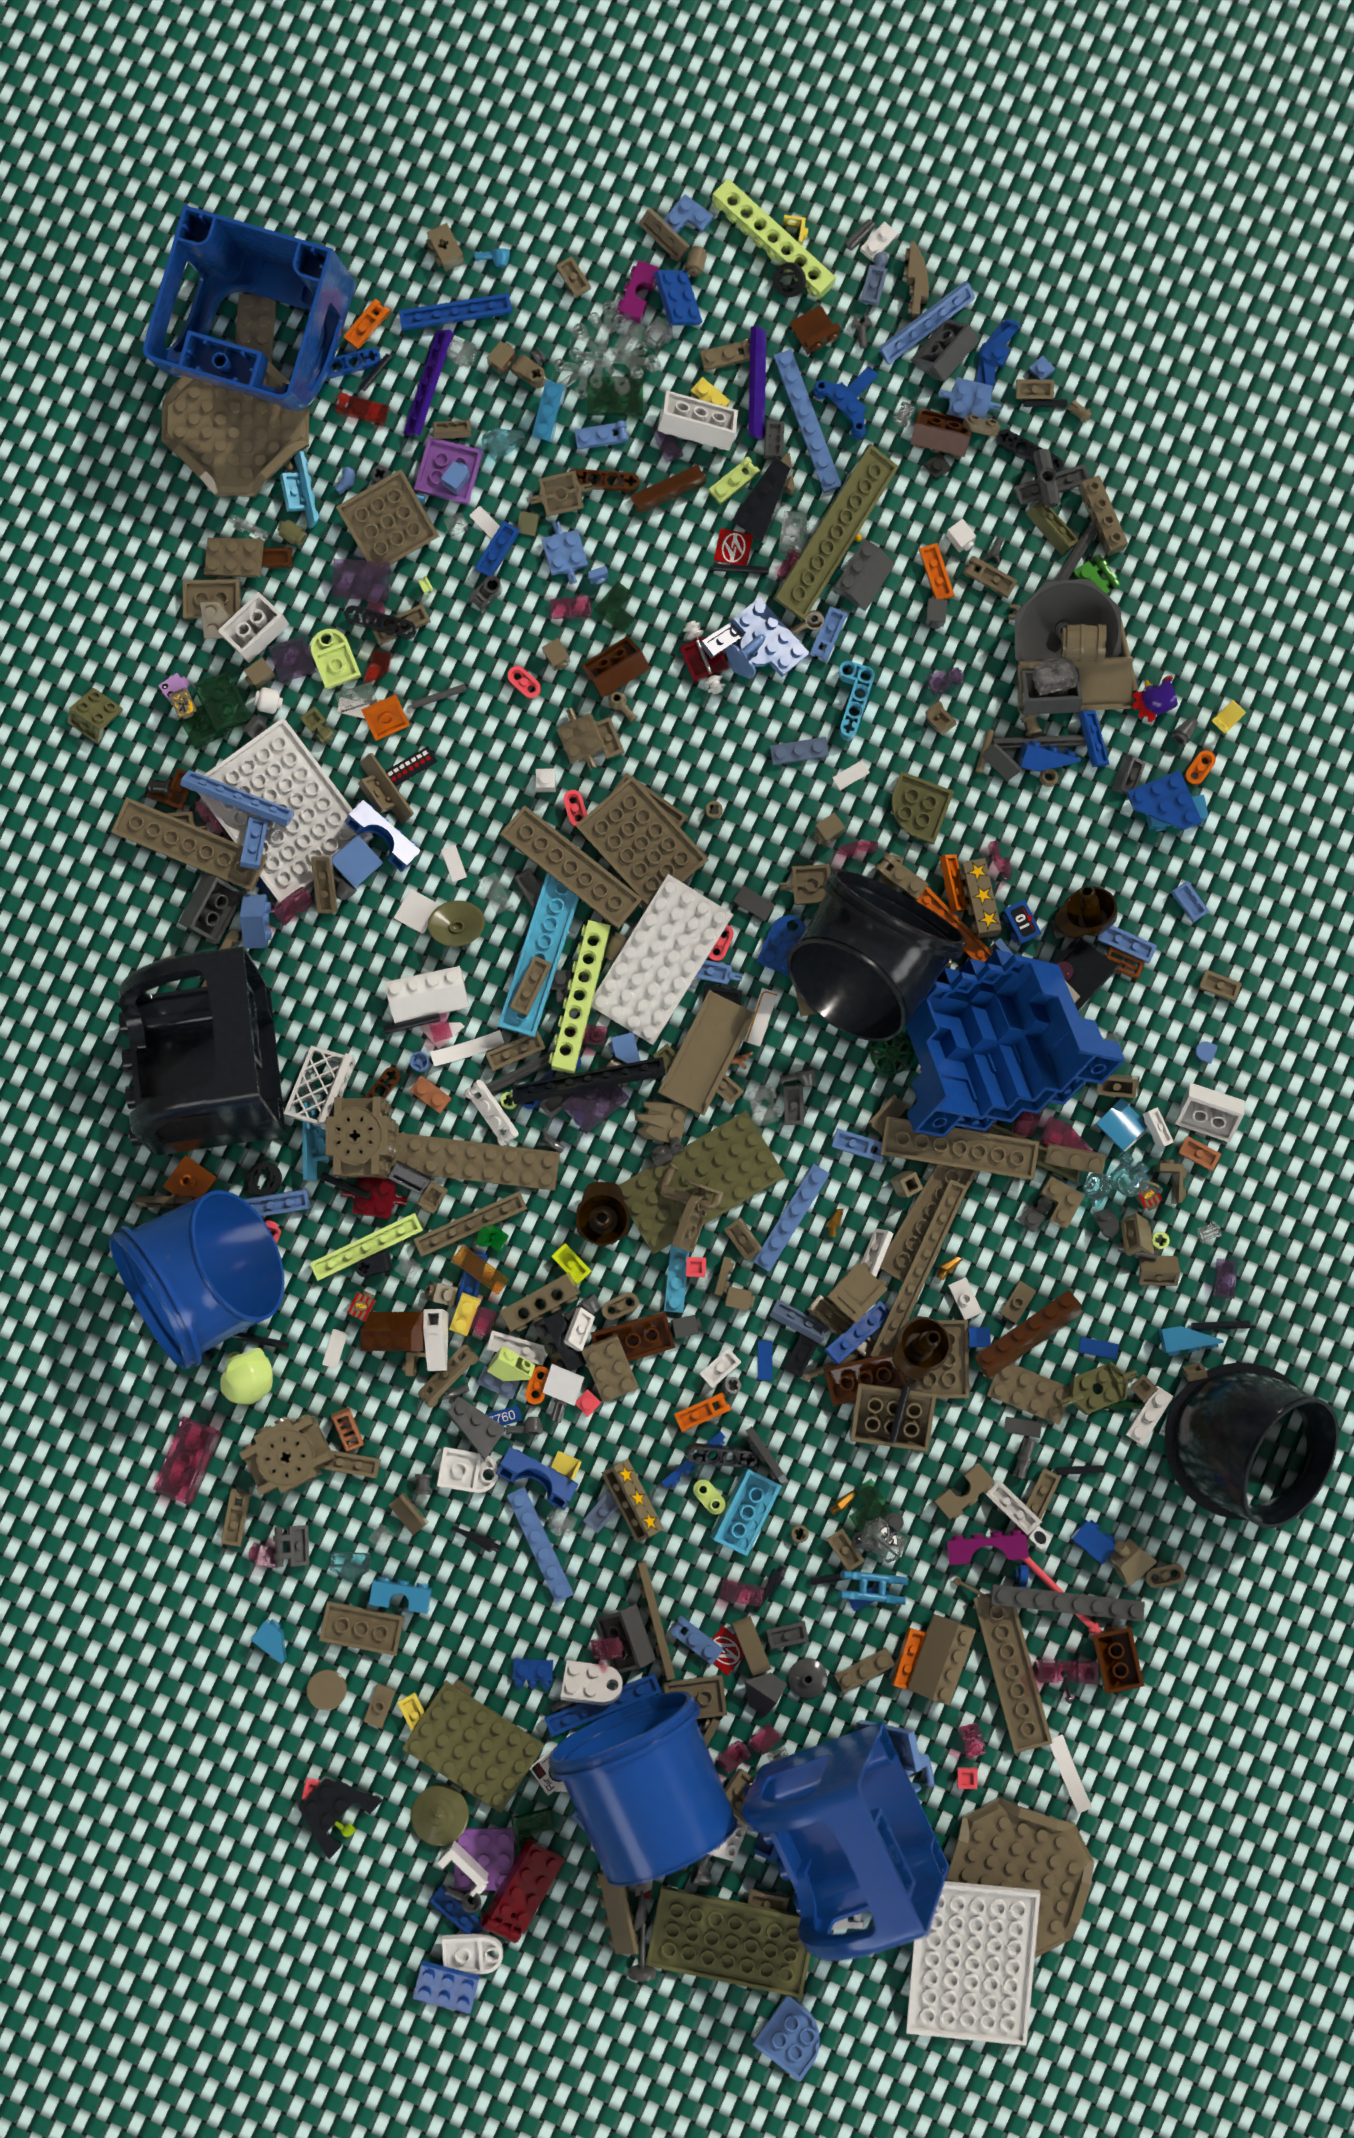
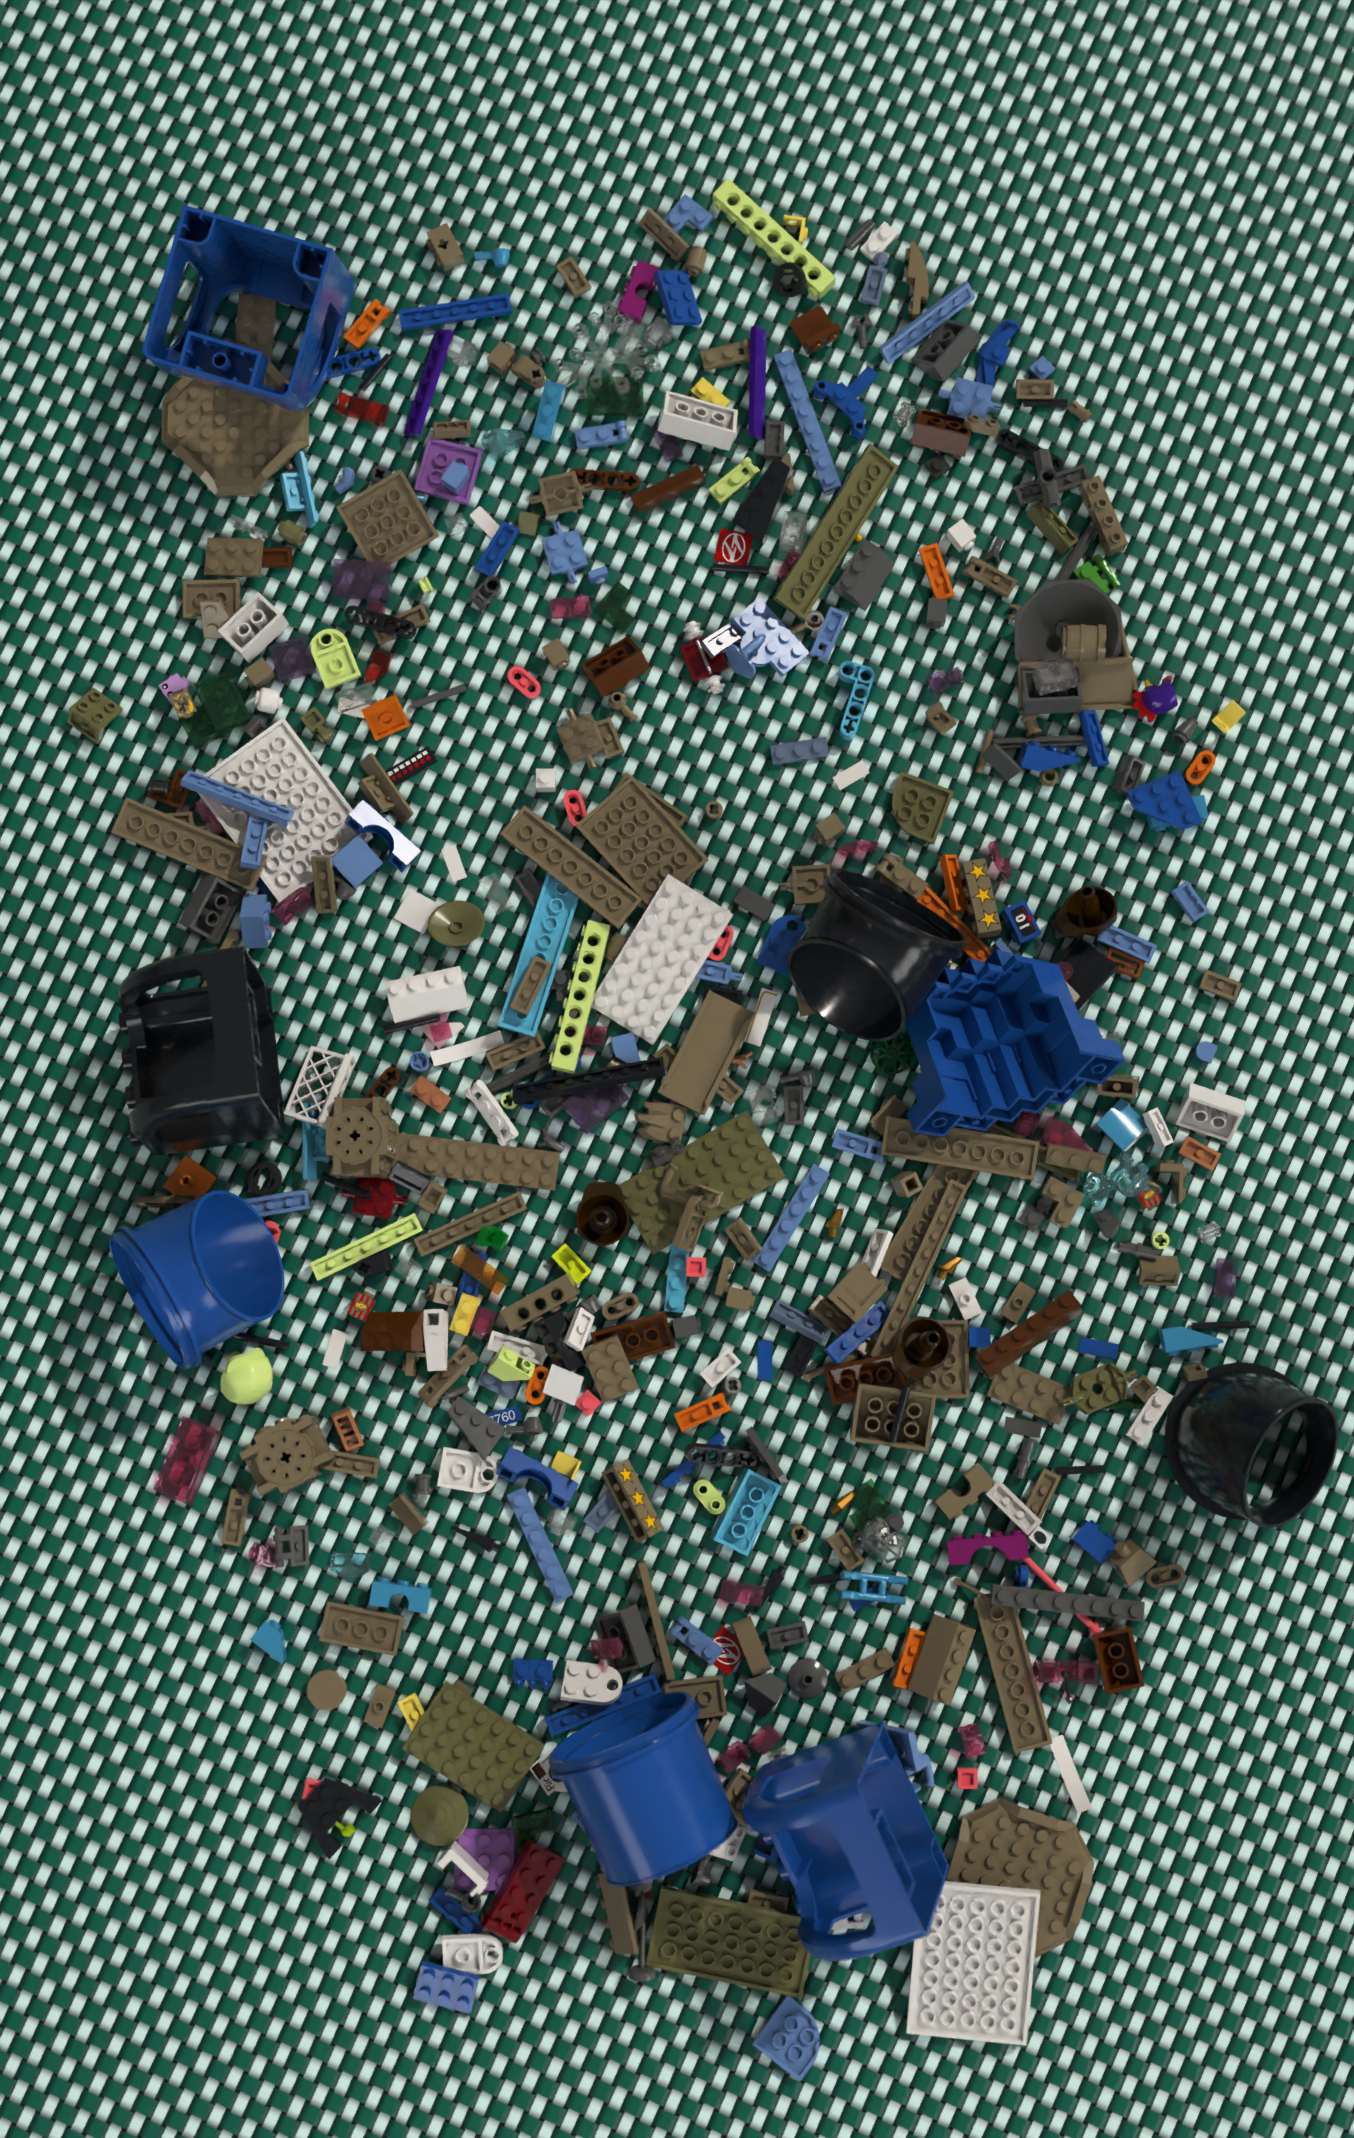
dark tan panel [1120,1213,1154,1256] -> none

